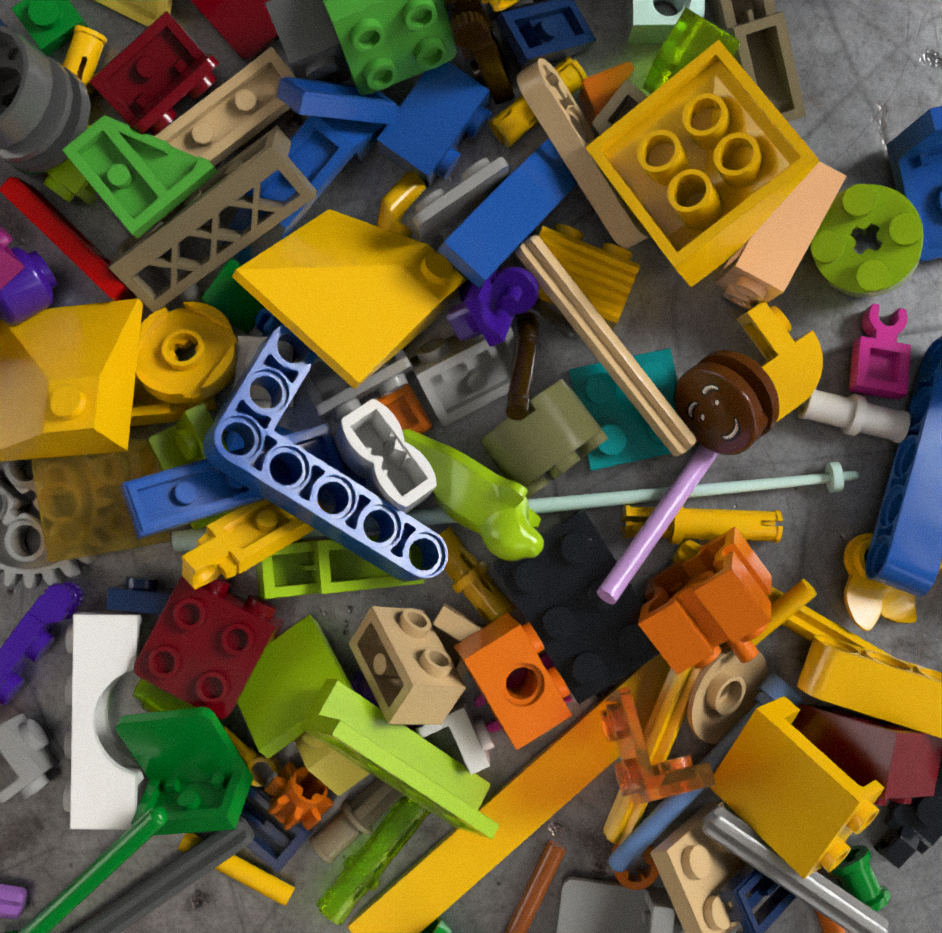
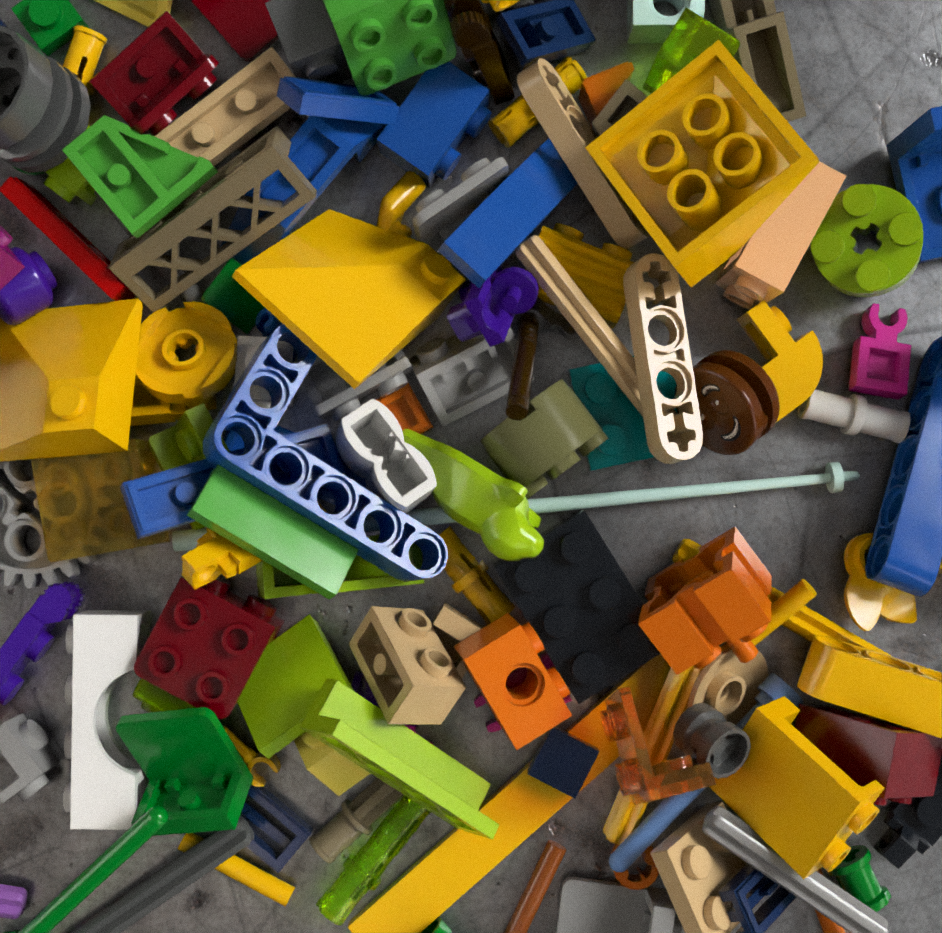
dark blue bracket [106,576,174,617] -> none
orange gear [264,761,334,831] -> none
white bracket [415,699,495,775] -> none
lavender bar [597,444,719,604] -> none
yellow pin [621,505,783,544] -> none
none -> bright green tile [187,465,359,600]
none -> dark blue tile [527,726,600,798]
none -> tan beam [623,253,703,464]
none -> dark grey wheel [673,703,751,779]

